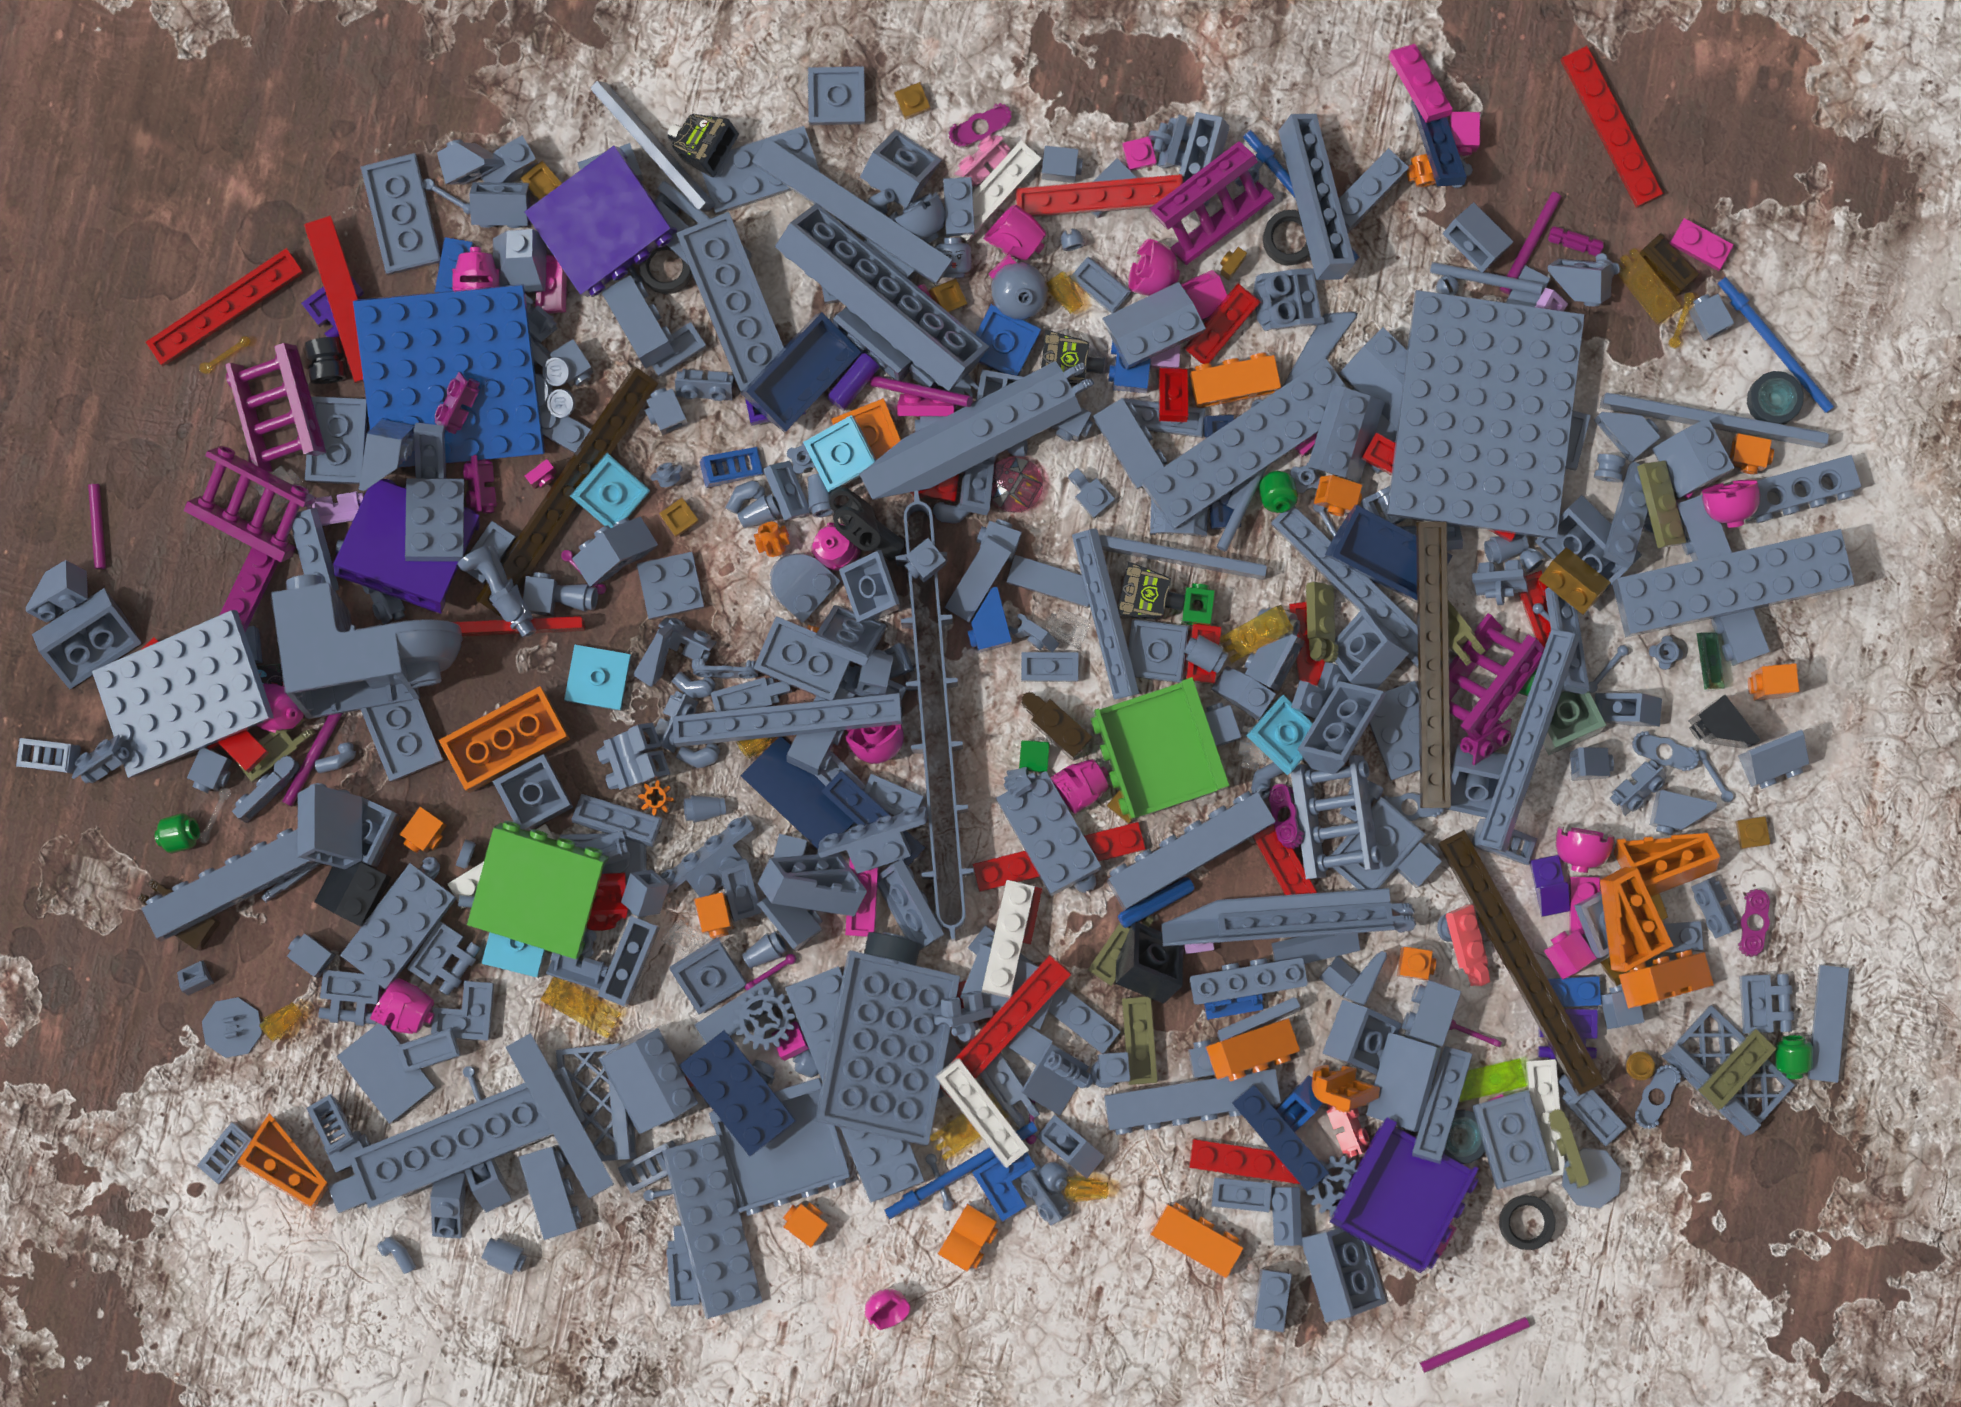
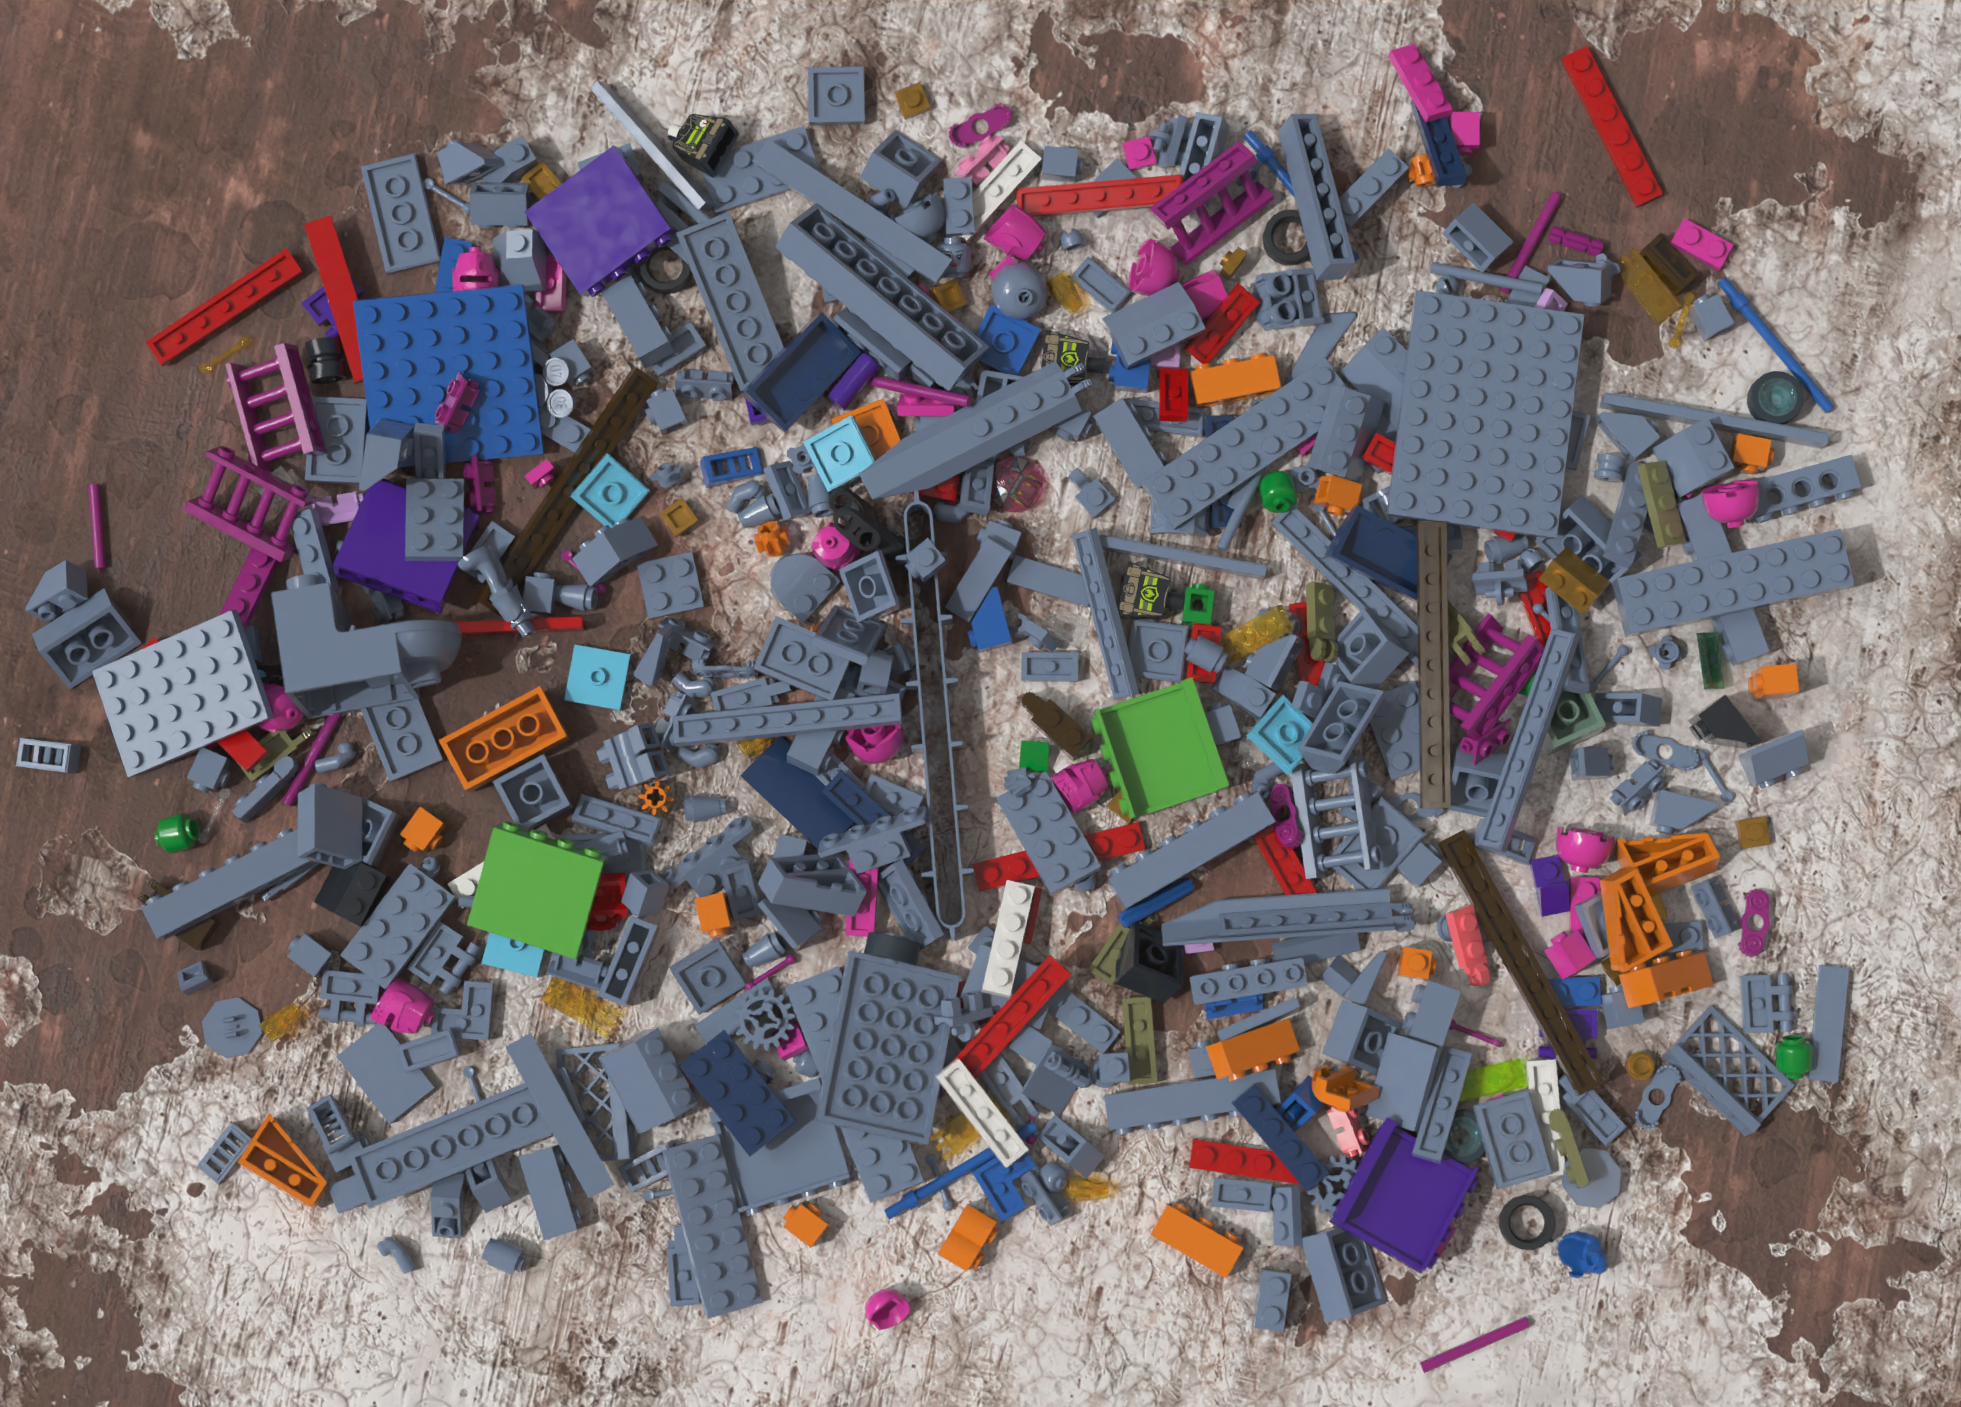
sand blue hinge [72,734,129,783] -> none
sand blue tile [456,839,476,869] -> none
olive plate [1698,1029,1776,1110] -> none
none -> blue hair [1557,1231,1609,1278]

